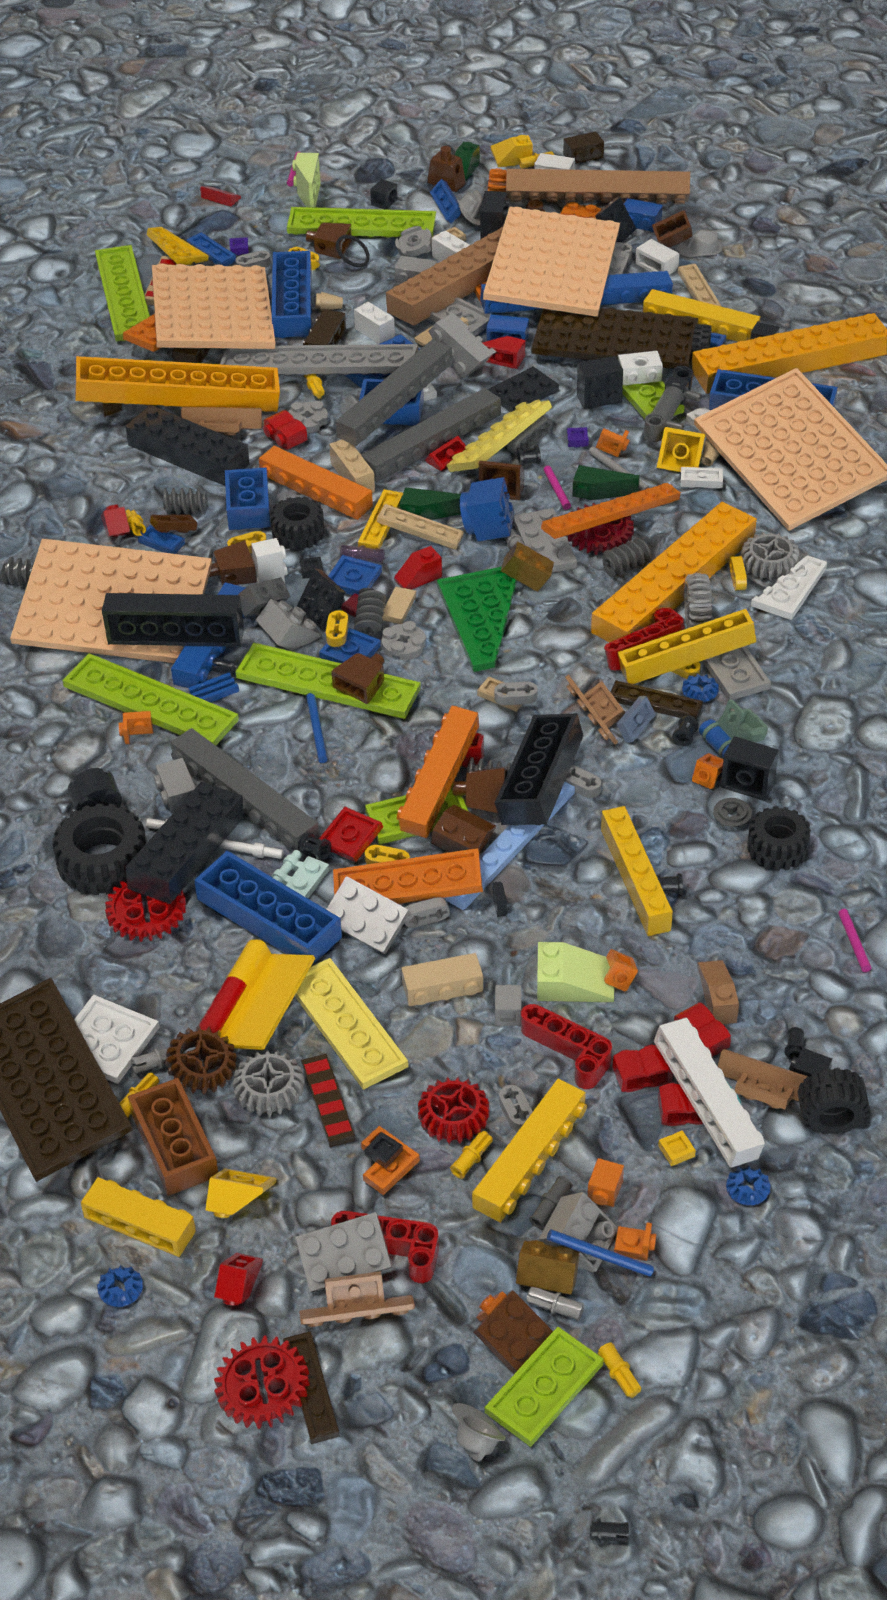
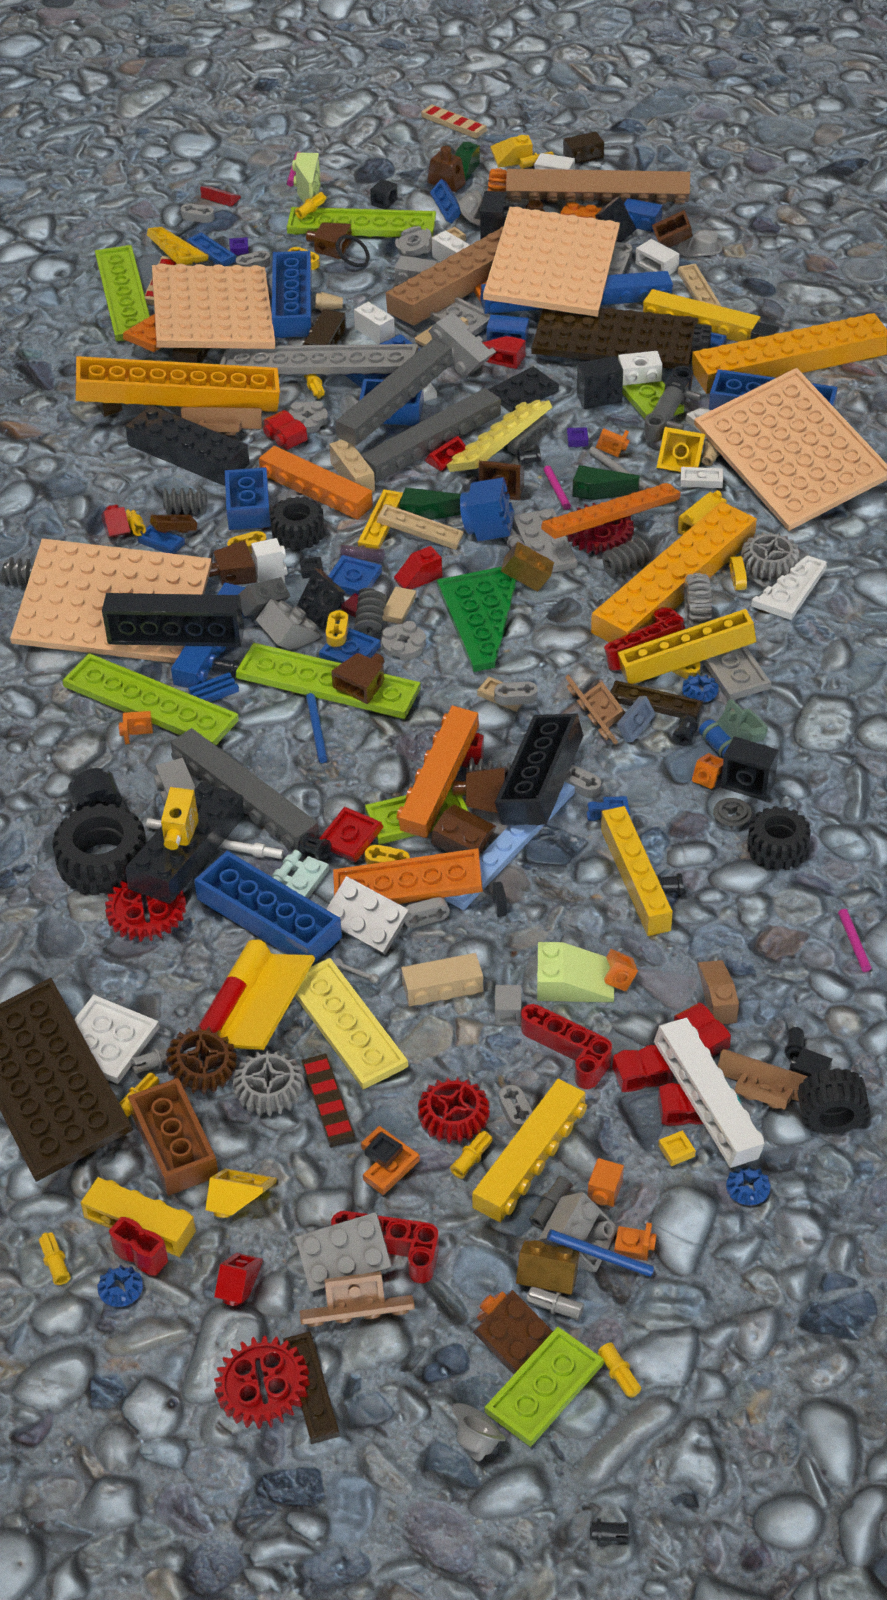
none -> yellow axle [39,1232,71,1285]
none -> red brick [109,1217,168,1276]
none -> yellow torso [161,787,199,850]
none -> light grey beam [181,203,215,223]
none -> yellow axle [295,192,327,219]
none -> light grey hinge [333,959,379,984]
none -> tan tile [421,104,487,139]
none -> blue plate [586,796,630,821]
none -> yellow brick [678,490,727,535]

